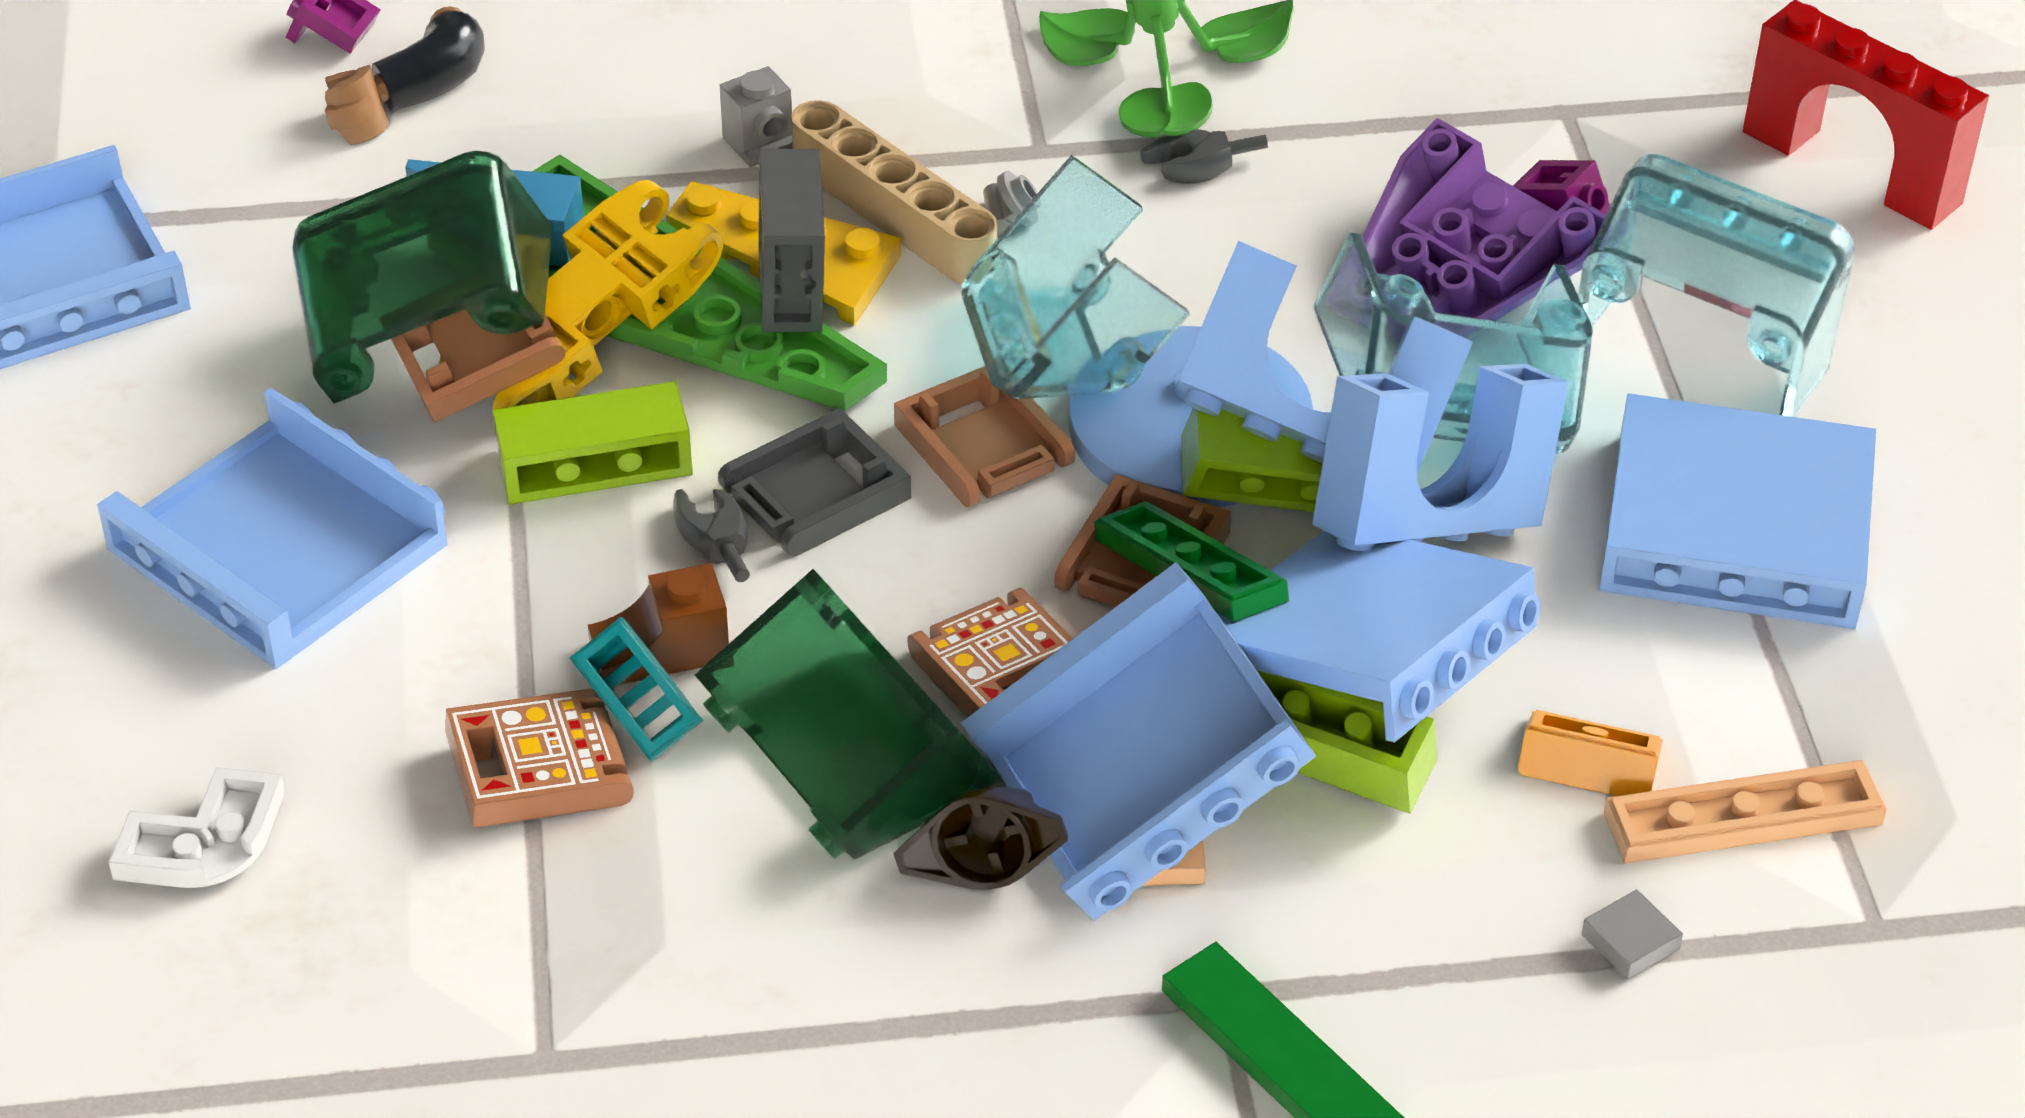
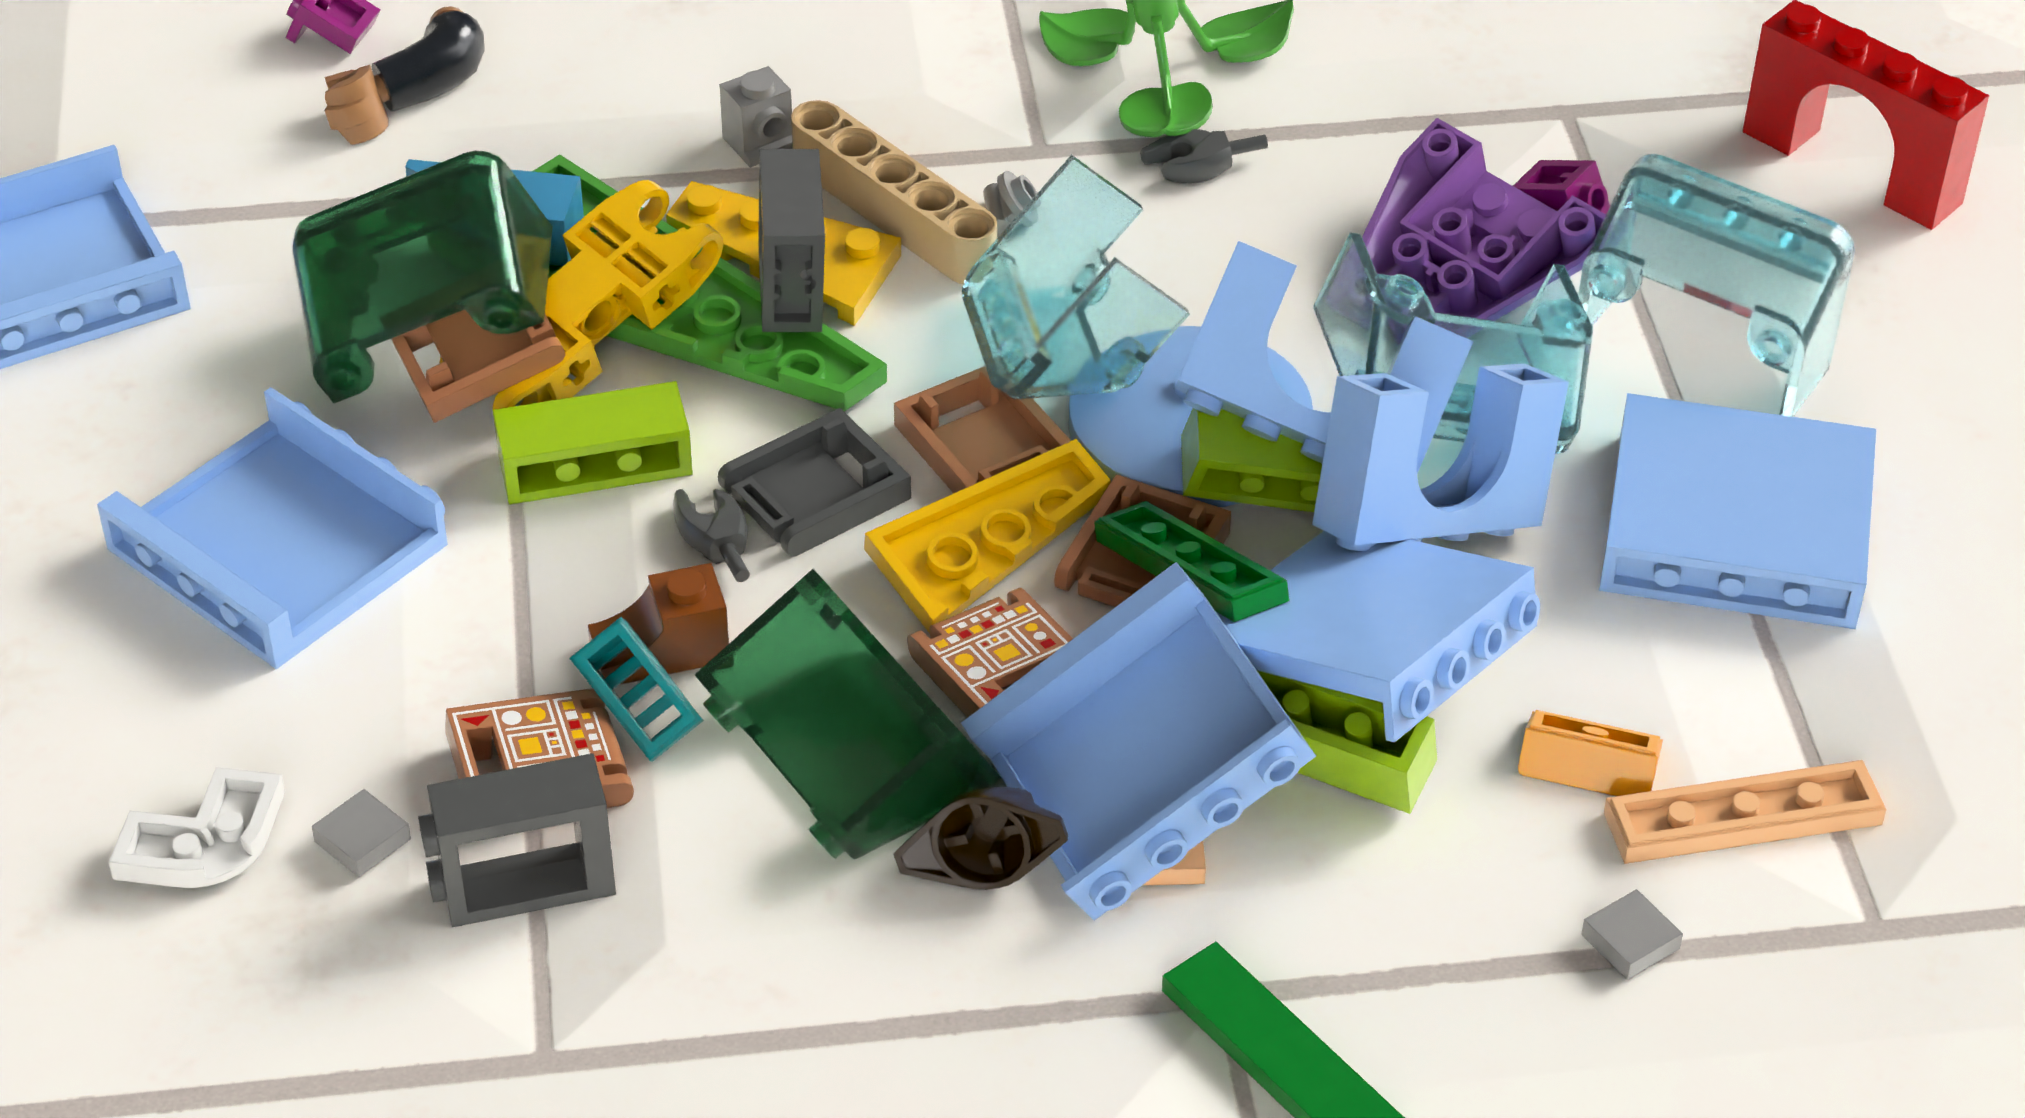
none -> light grey tile [311,789,411,877]
none -> dark grey window [418,753,616,928]
none -> yellow wing [864,439,1111,634]

